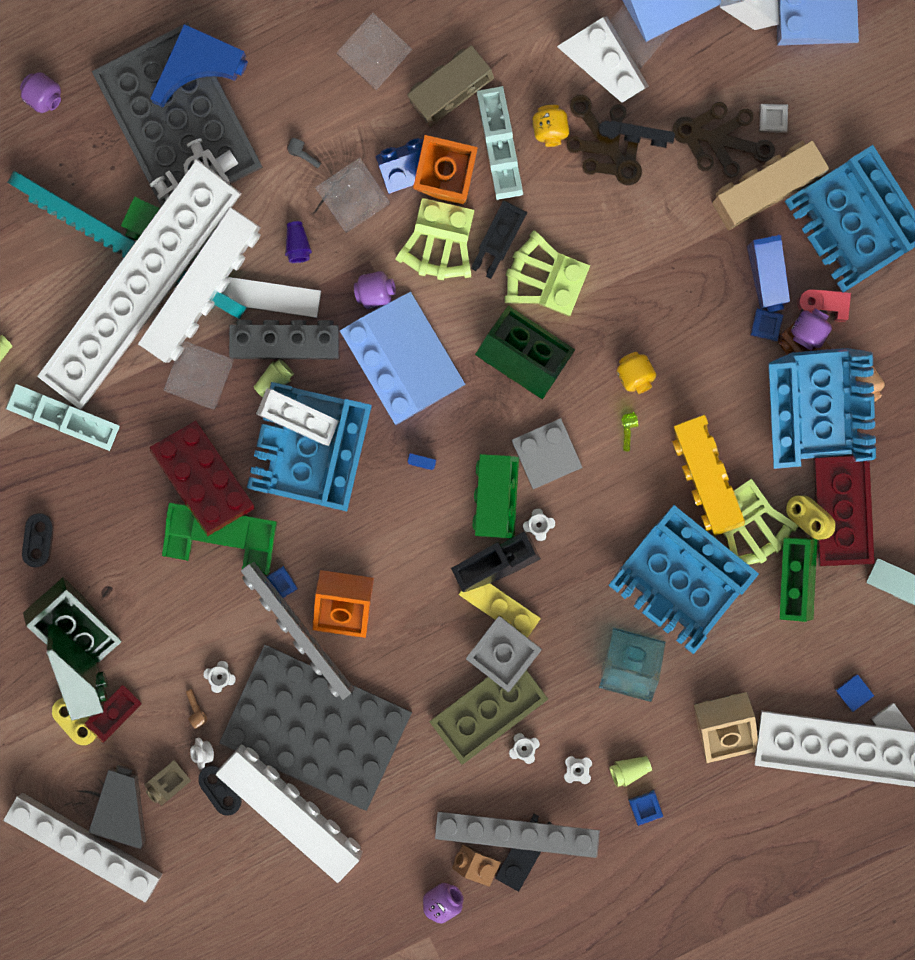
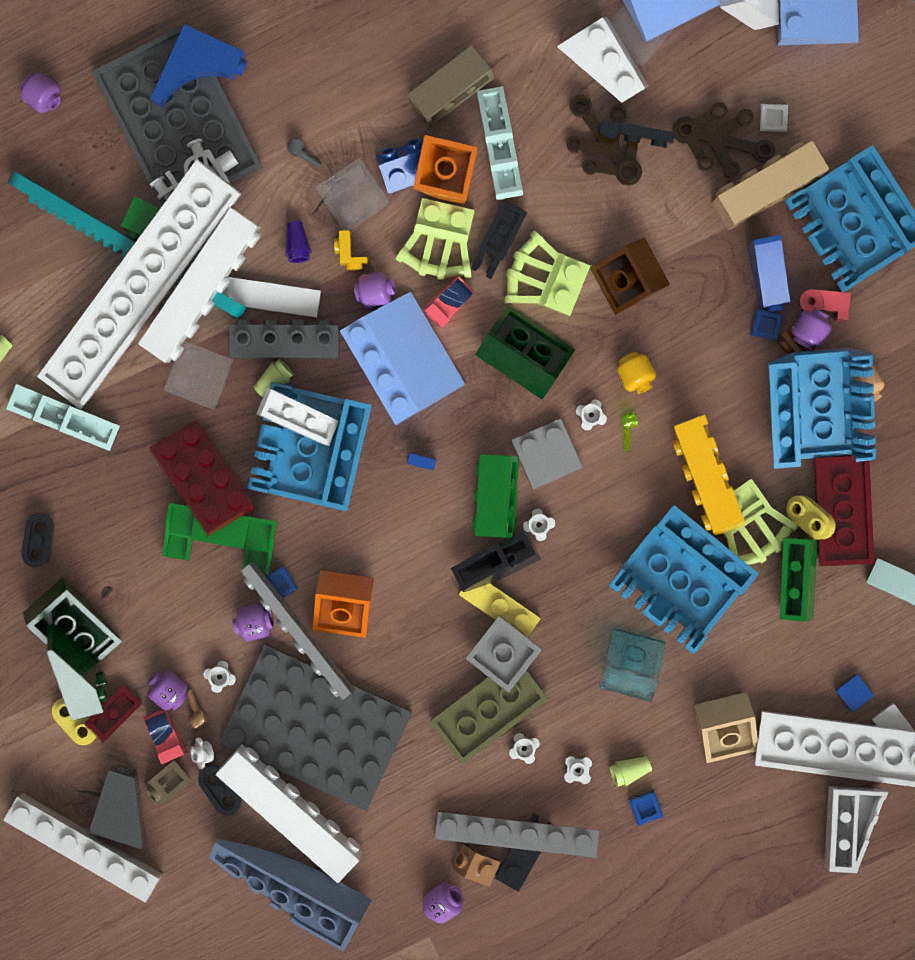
clear plate [336,13,413,90] -> none
yellow head [532,105,569,147] -> none
none -> leg [144,709,187,765]
none -> medium lavender head [147,670,188,710]
none -> sand blue wedge [209,839,372,952]
none -> medium lavender head [232,603,274,641]
none -> yellow bracket [334,230,368,270]
none -> leg [421,276,474,328]
none -> white plate [576,399,607,431]
none -> reddish brown slope [590,237,670,315]
none -> white wedge [824,786,888,873]

